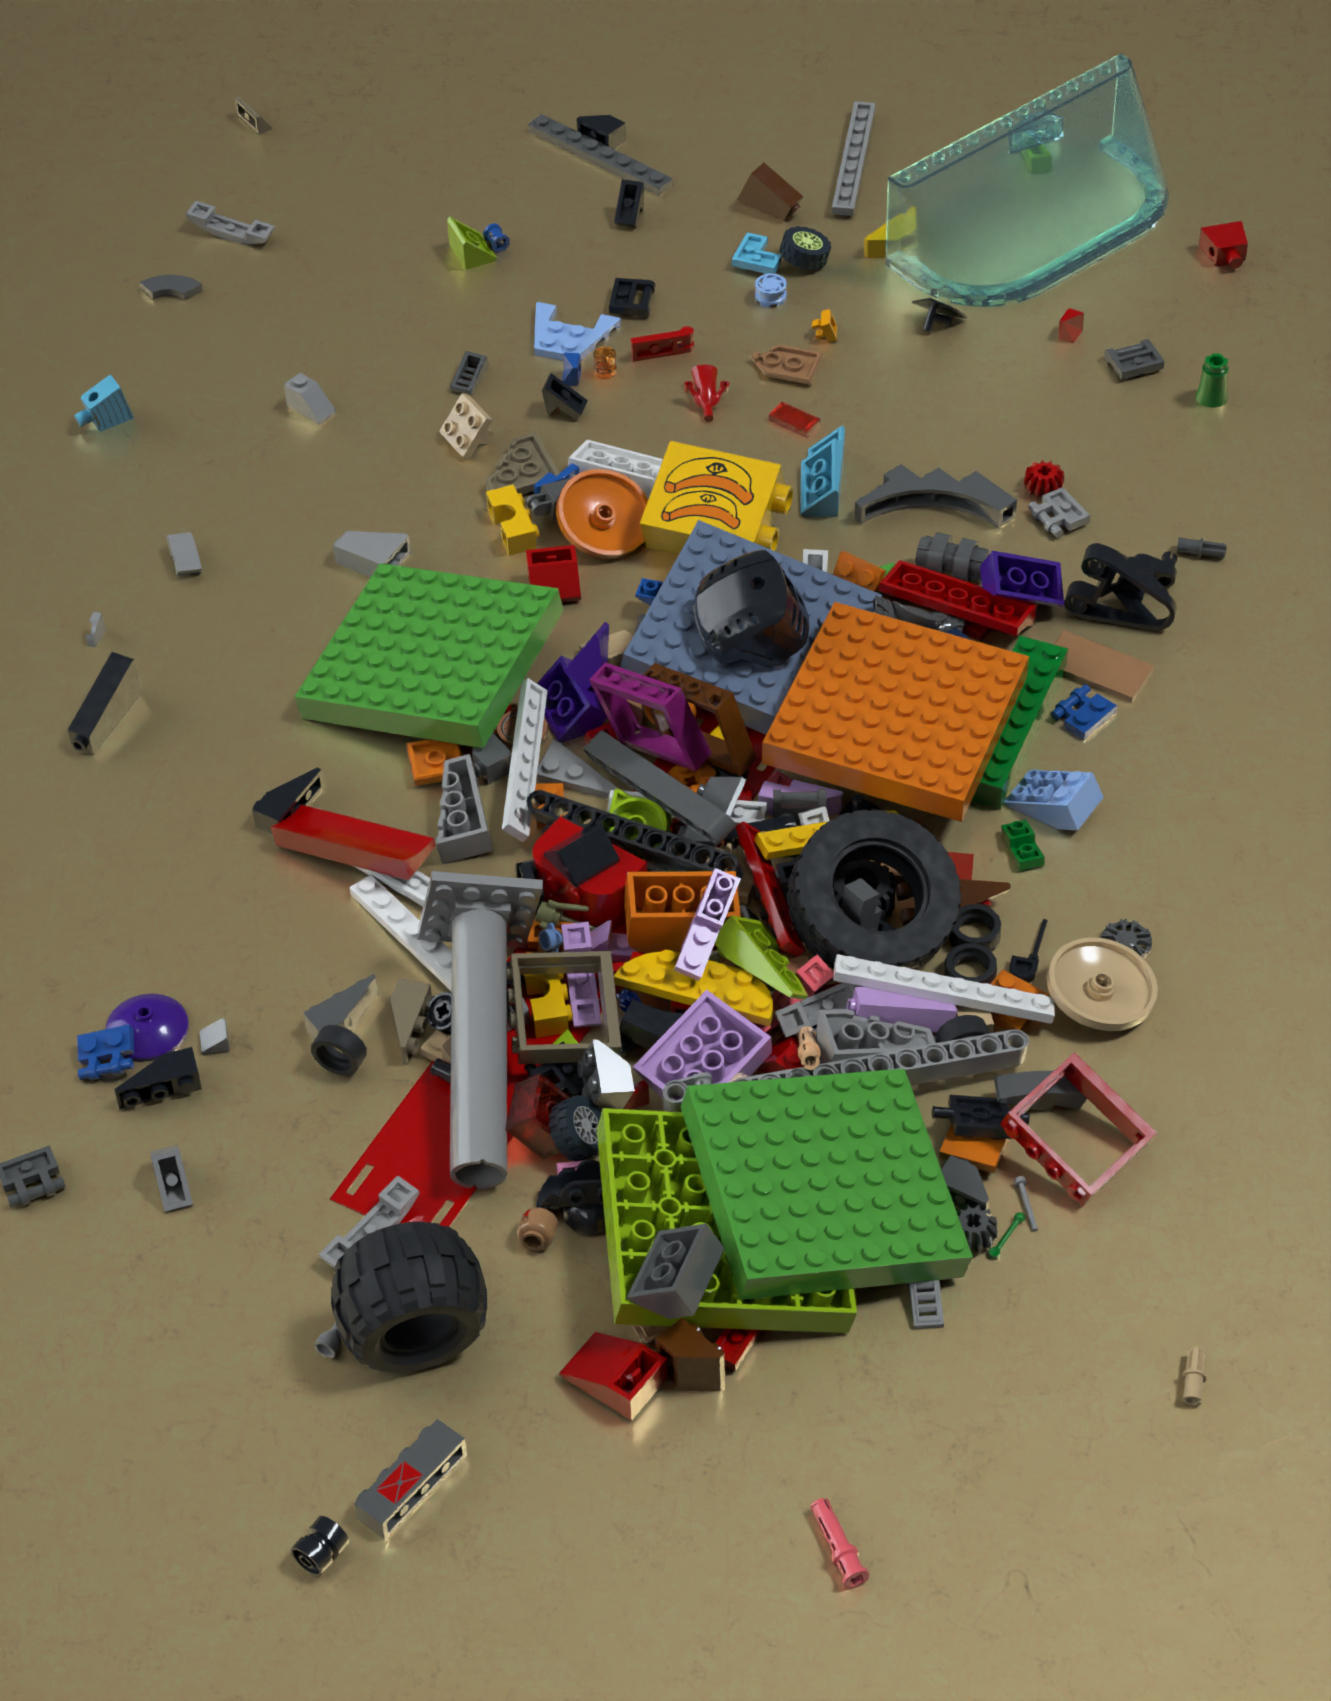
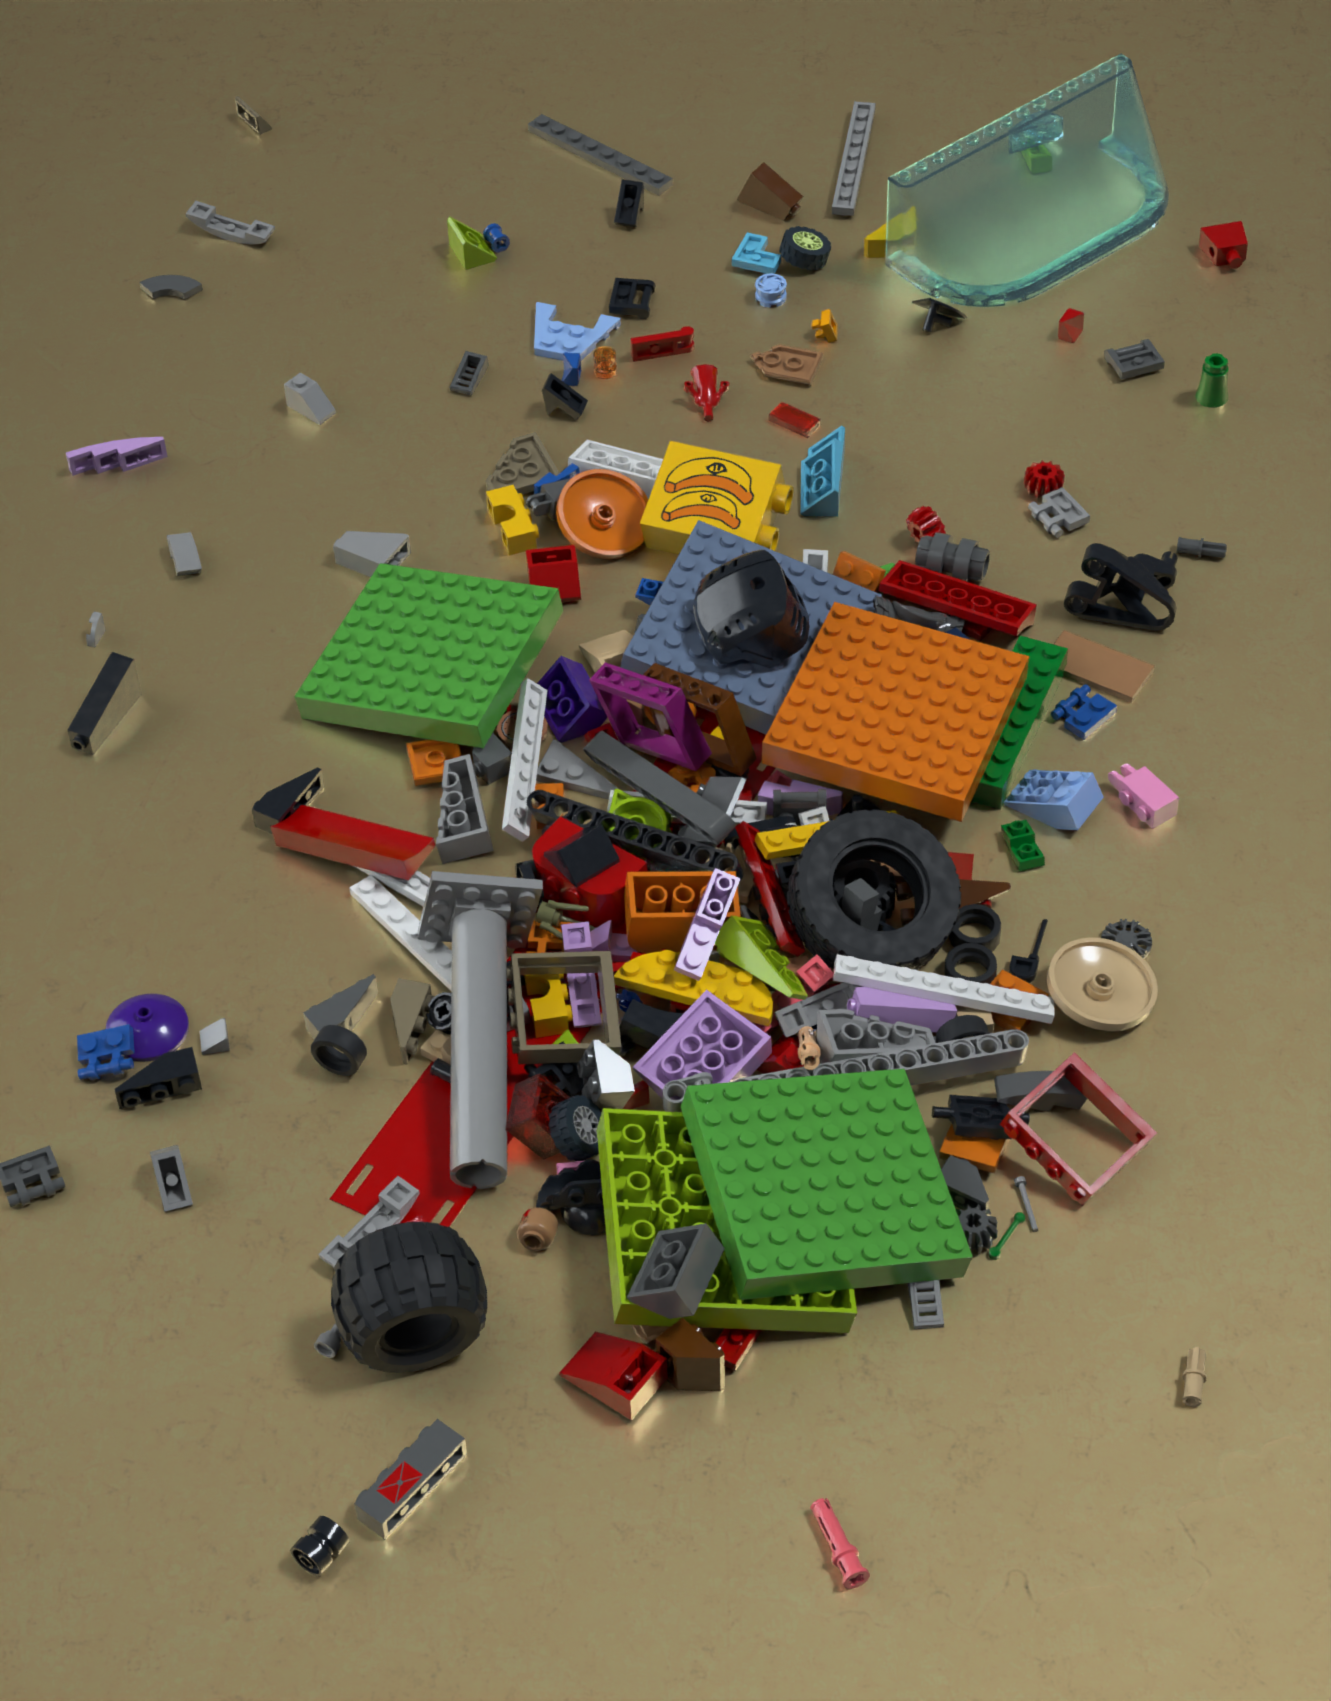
medium azure torso [74,375,134,431] -> none
tan plate [439,393,494,459] -> none
medium blue plate [539,923,563,953] -> none
dark purple slope [564,621,609,691] -> none
black slope [577,115,627,149] -> none
dark grey arch [855,464,1017,529] -> none
dark purple slope [980,551,1065,607] -> none
none -> lavender slope [66,436,168,476]
none -> red gear [906,506,946,543]
none -> bright pink hinge [1108,763,1179,829]

